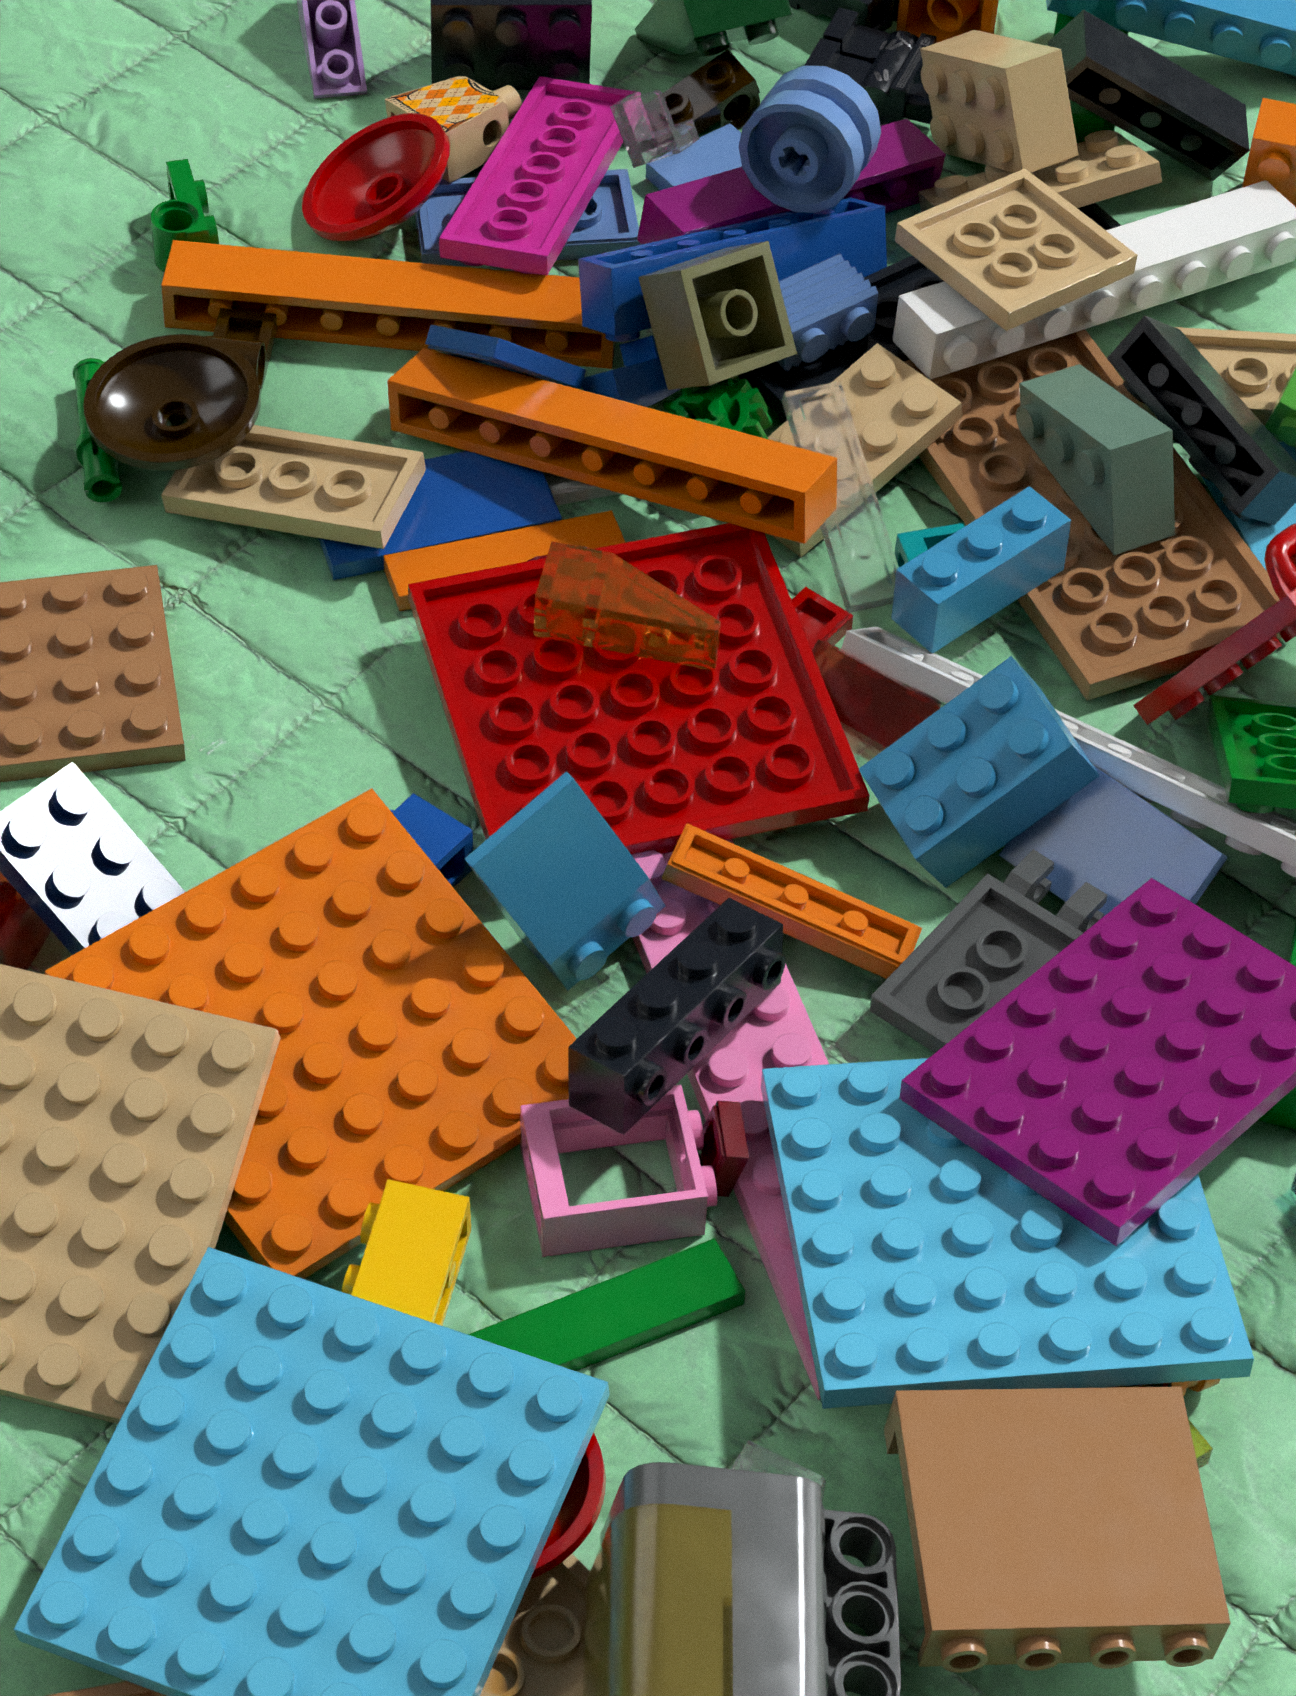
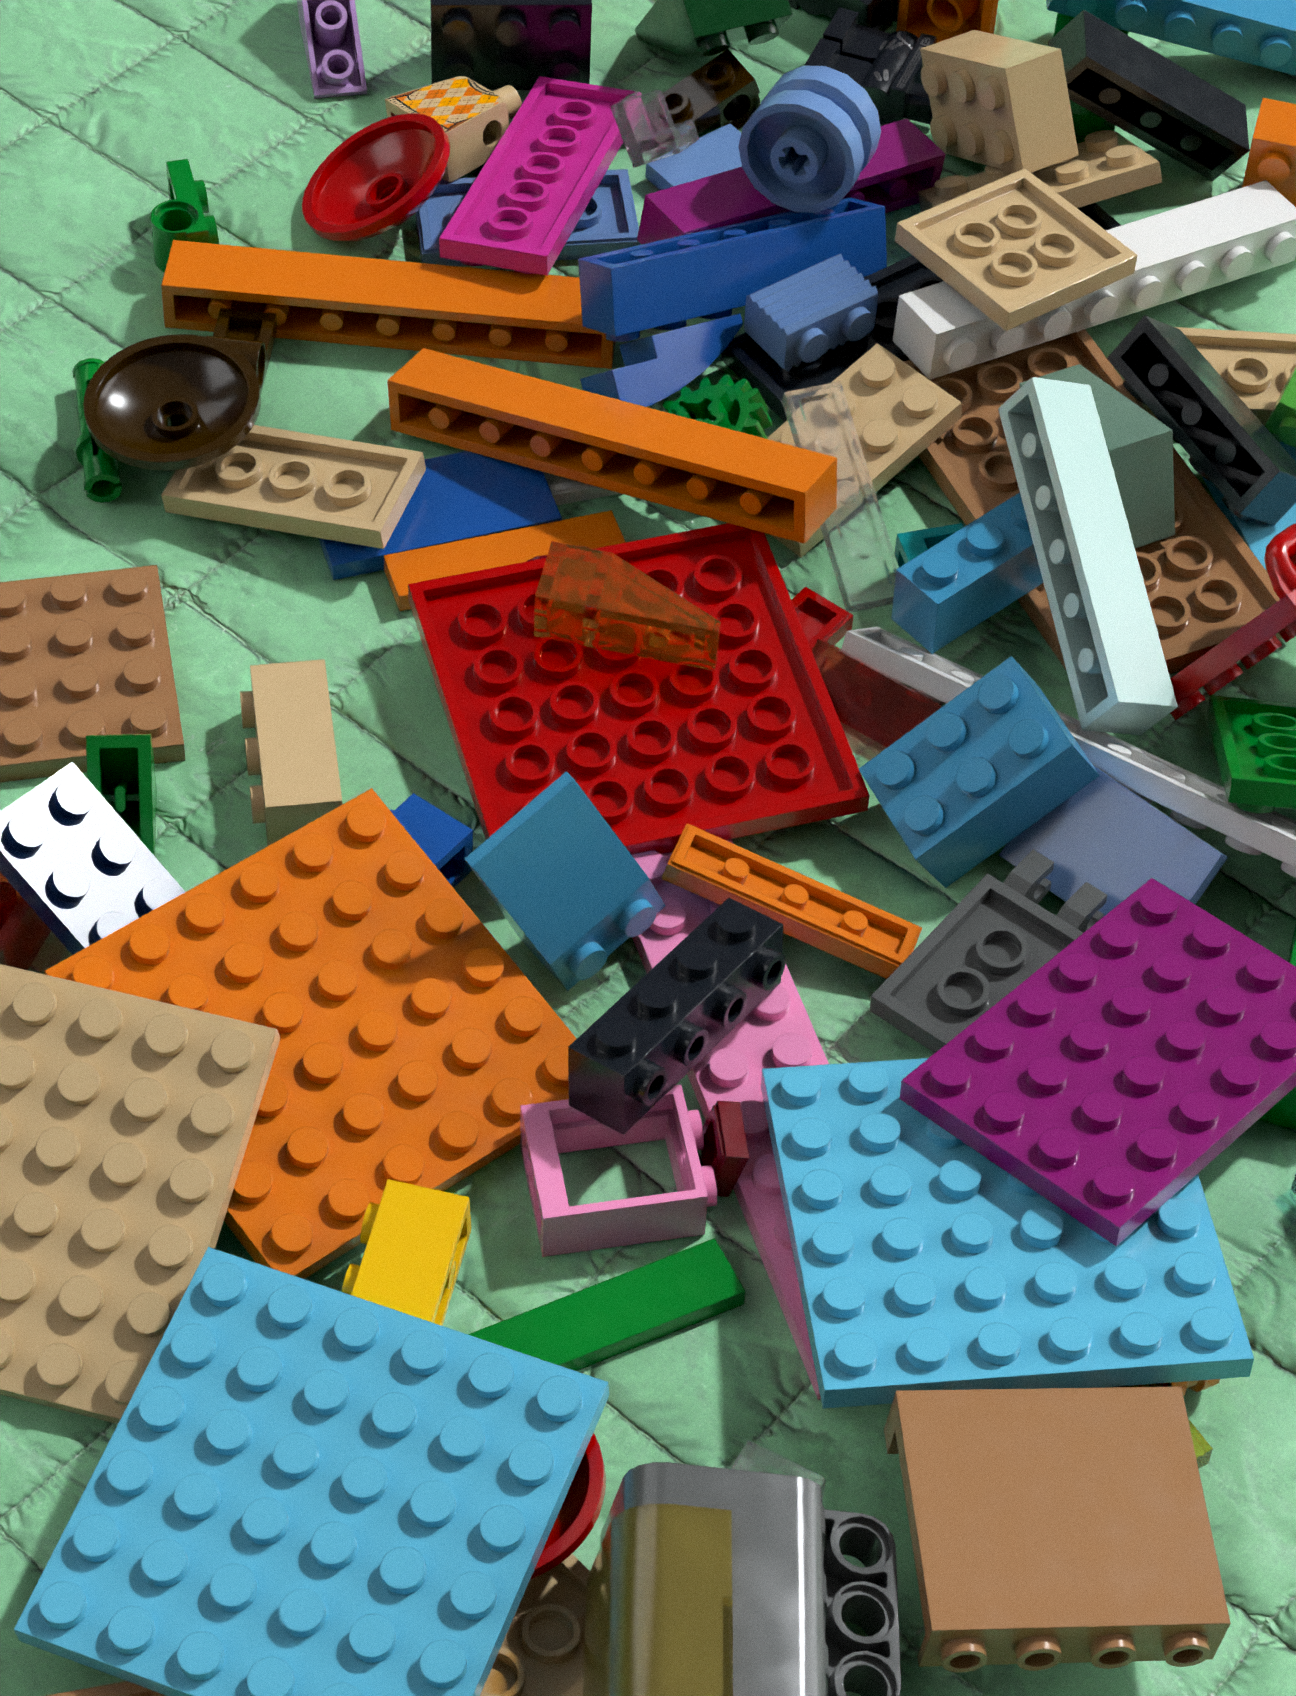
blue tile [425,325,586,389] -> none
olive brick [638,241,797,390] -> none
none -> green slope [86,734,157,856]
none -> tan brick [240,659,342,846]
none -> light aqua brick [998,377,1178,735]

